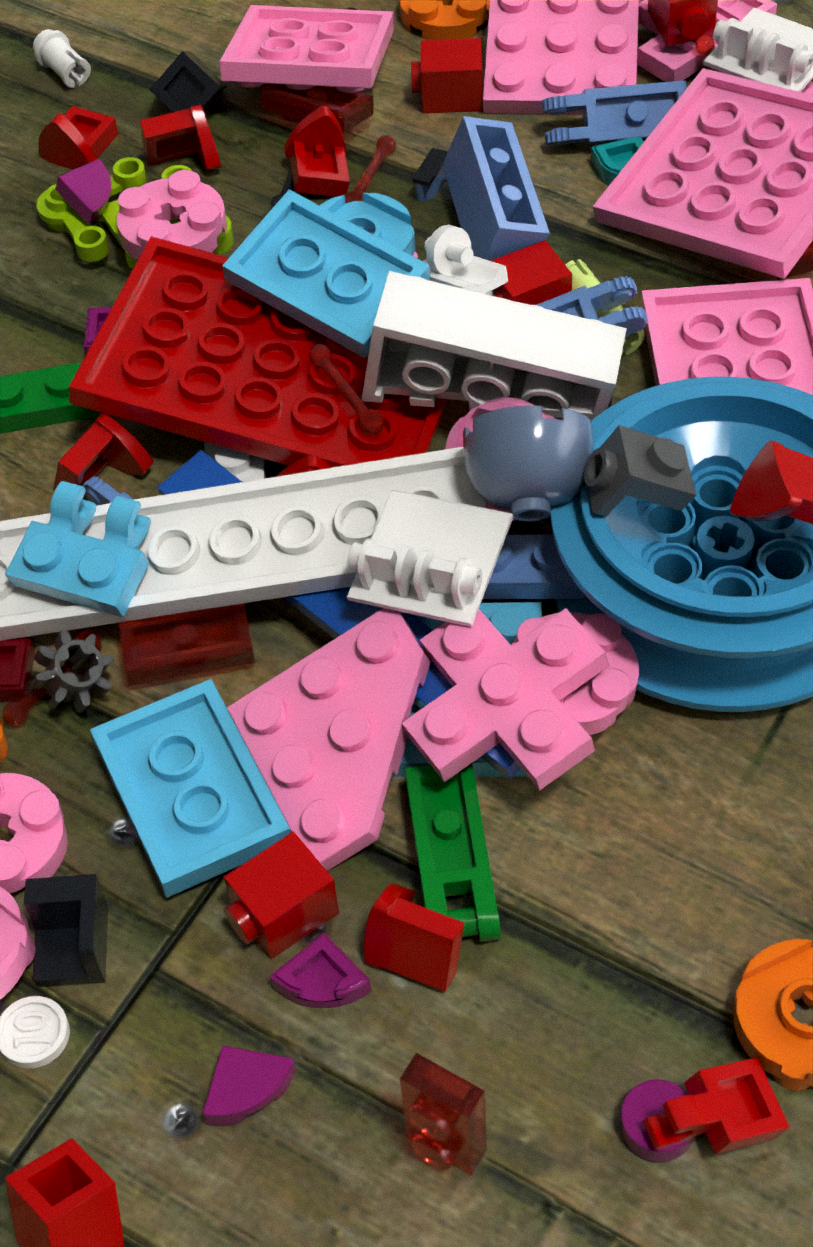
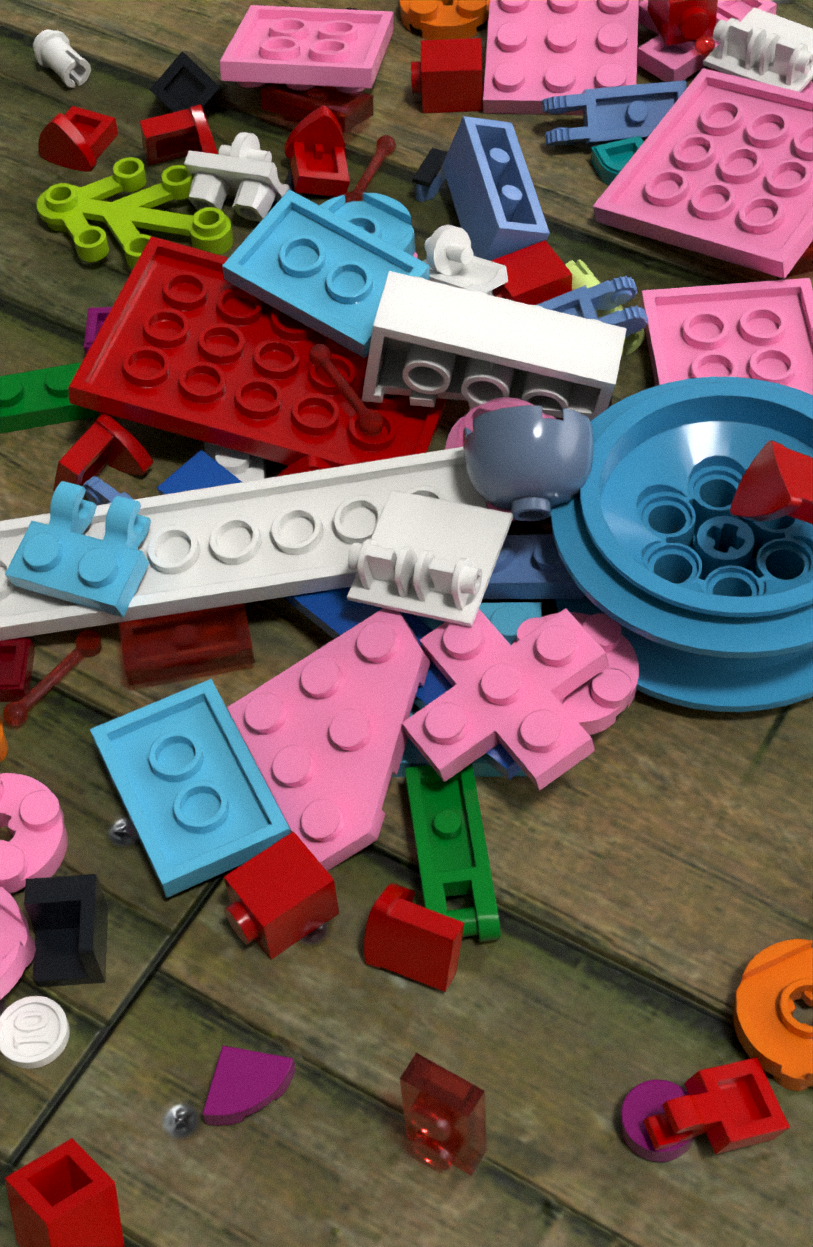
dark grey gear [31,630,114,713] -> none
magenta tile [55,159,111,225] -> none
bright pink plate [116,170,227,260] -> none
magenta tile [269,933,372,1008] -> none
dark grey bracket [584,425,696,517] -> none
none -> white hips [184,132,291,222]

